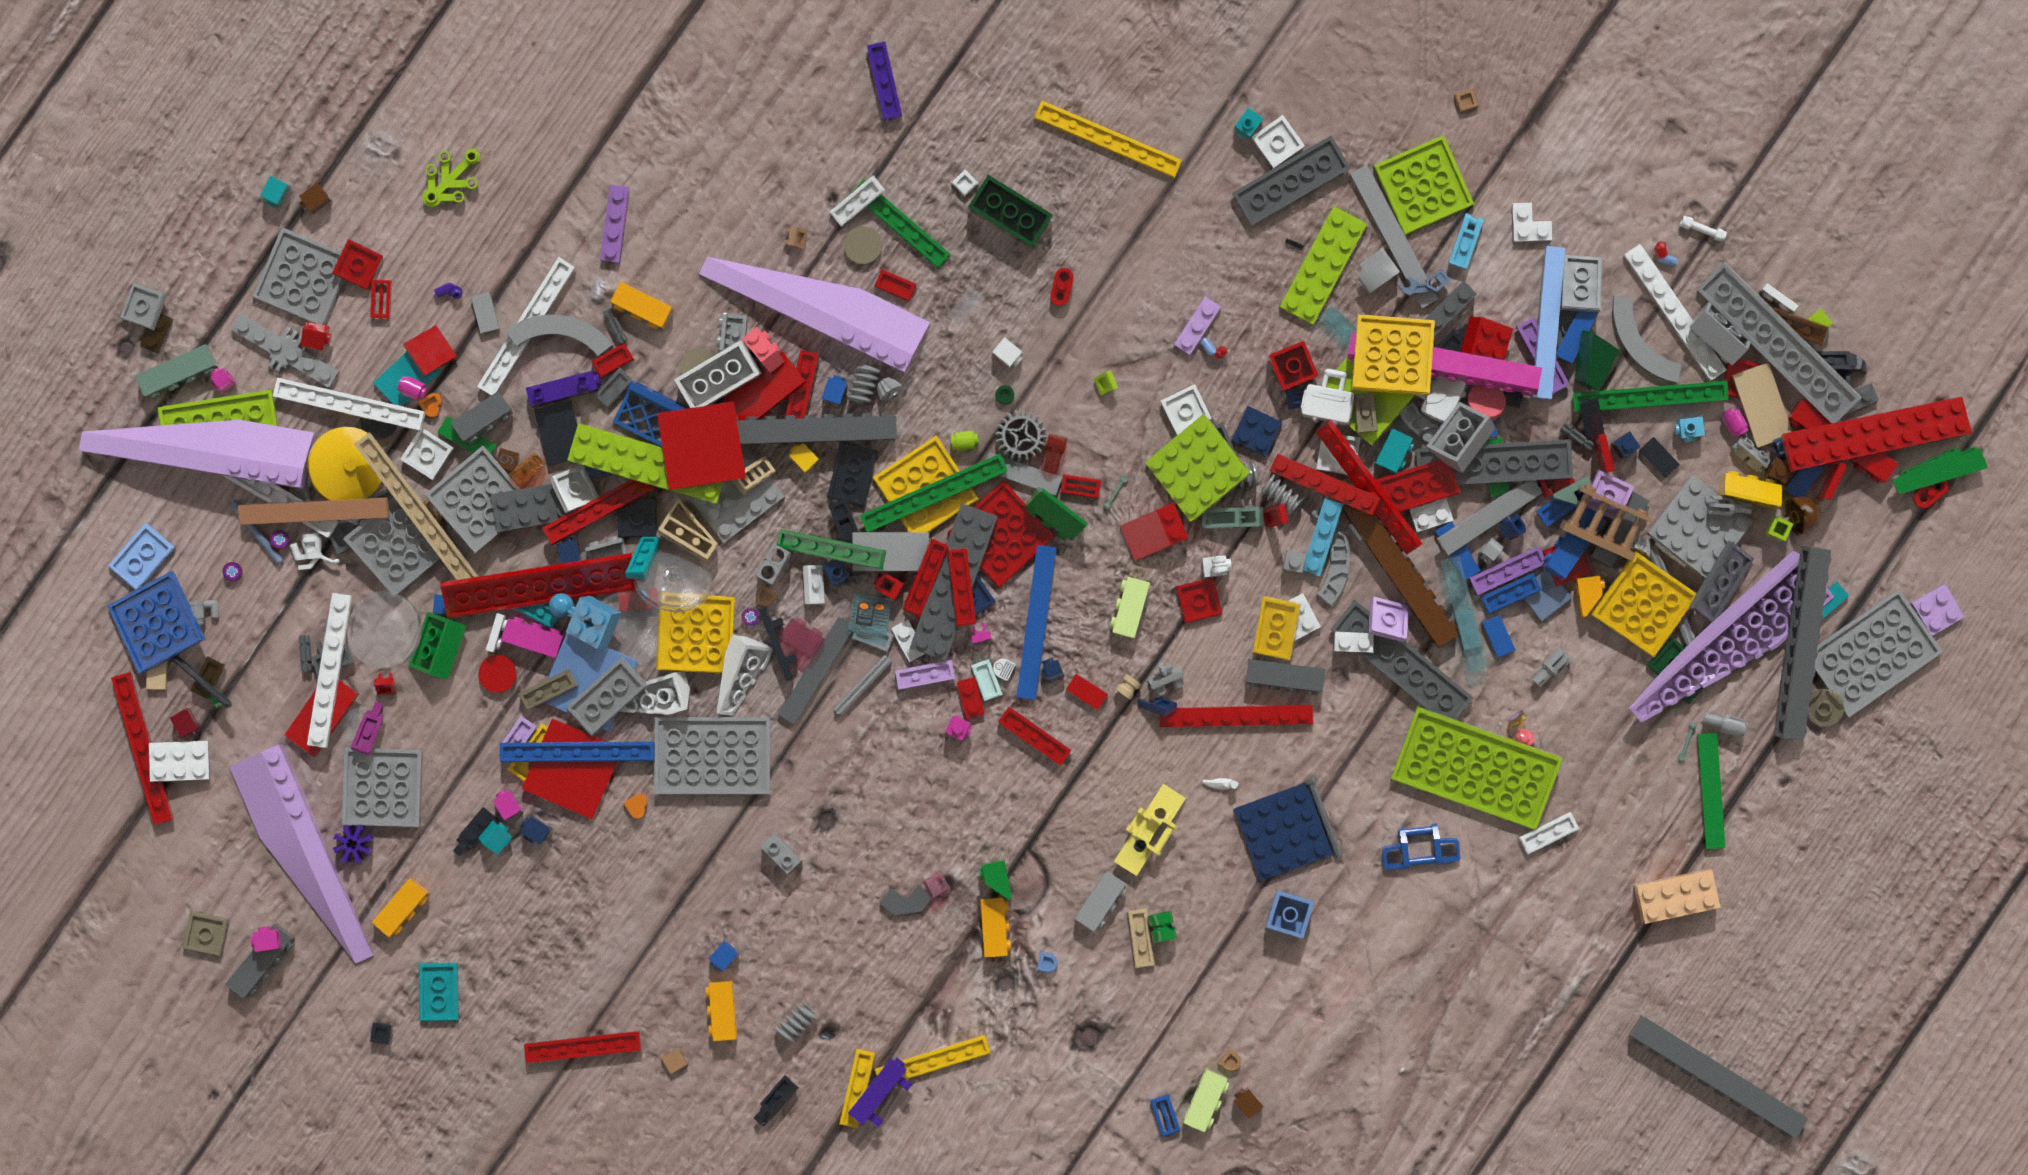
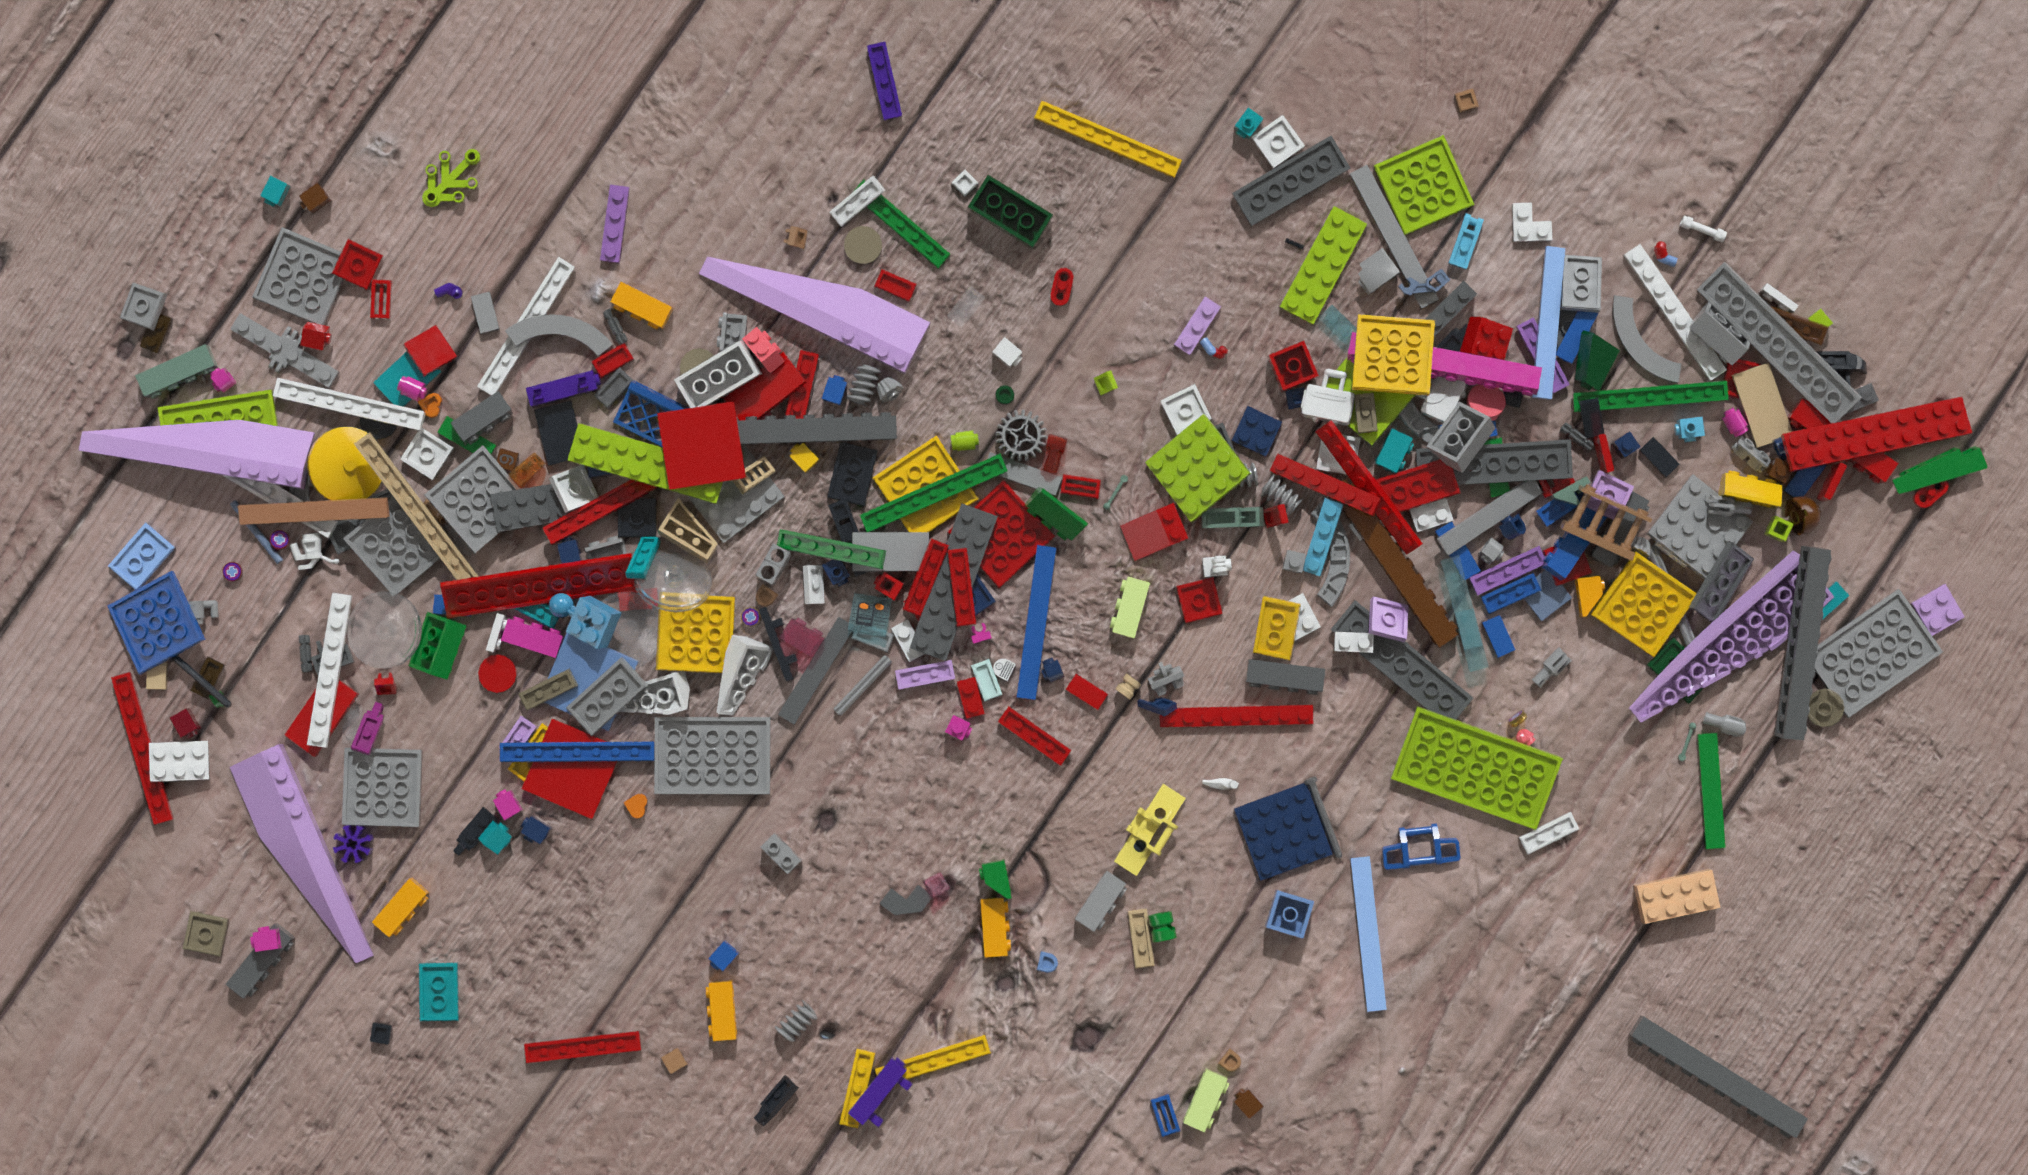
none -> light blue tile [1350,856,1387,1012]

